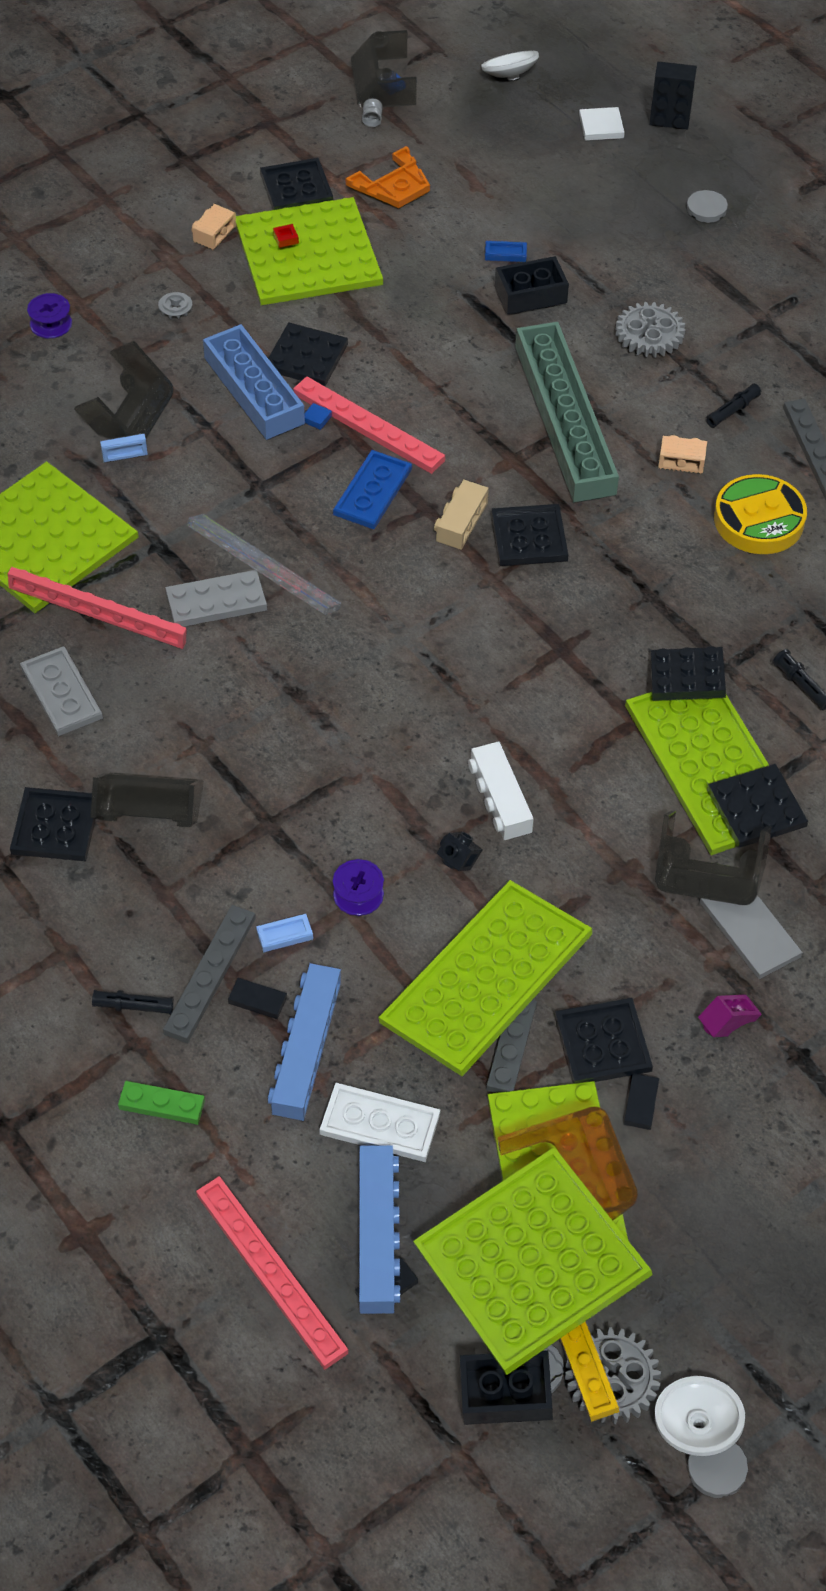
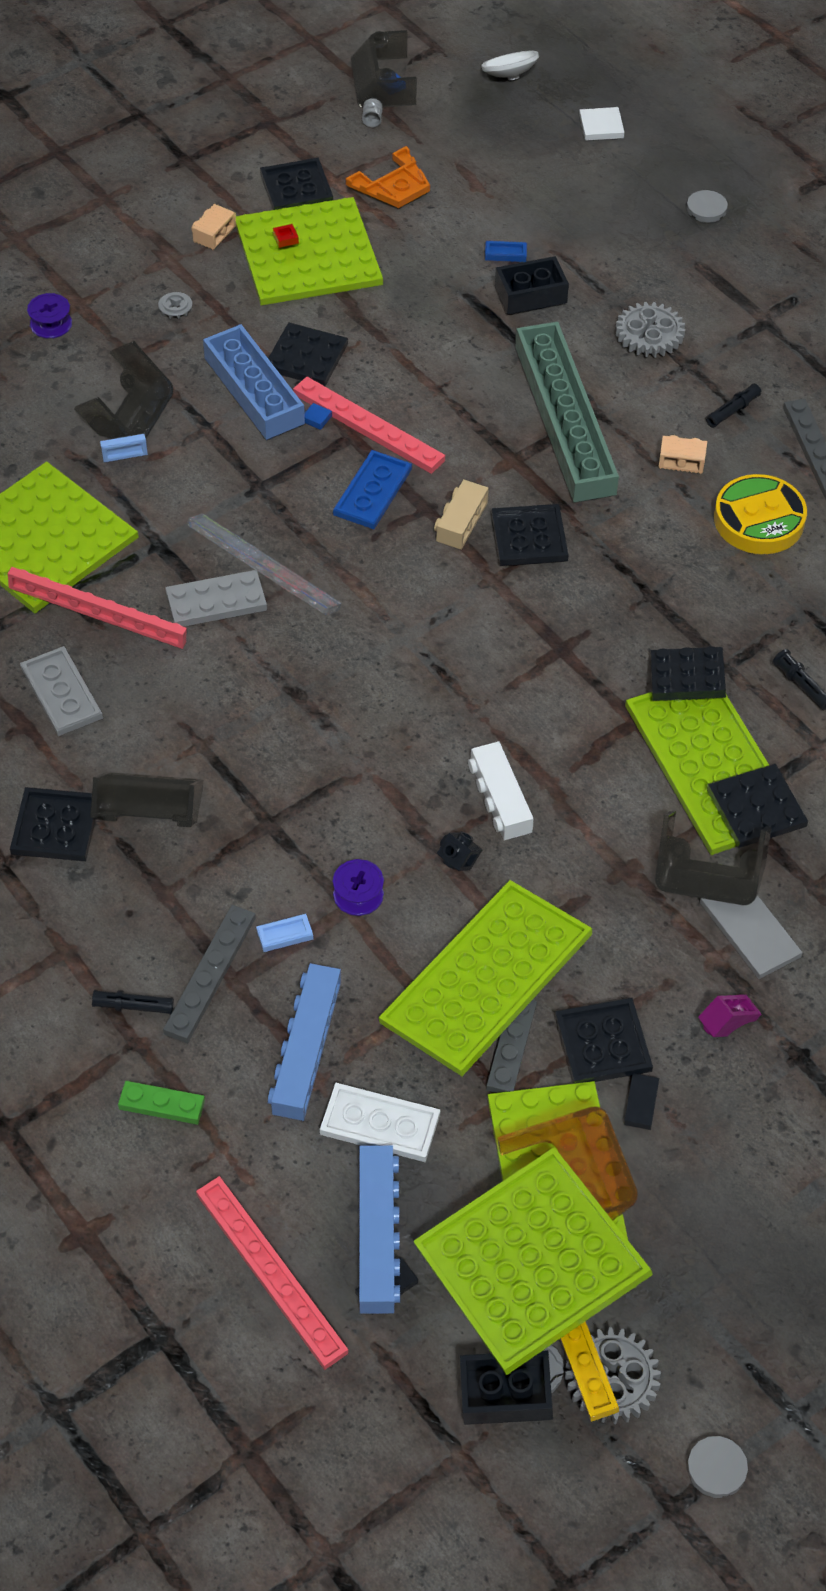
black tile [228,978,287,1019] -> none
black brick [649,61,697,130] -> none
white dish [655,1376,745,1456] -> none

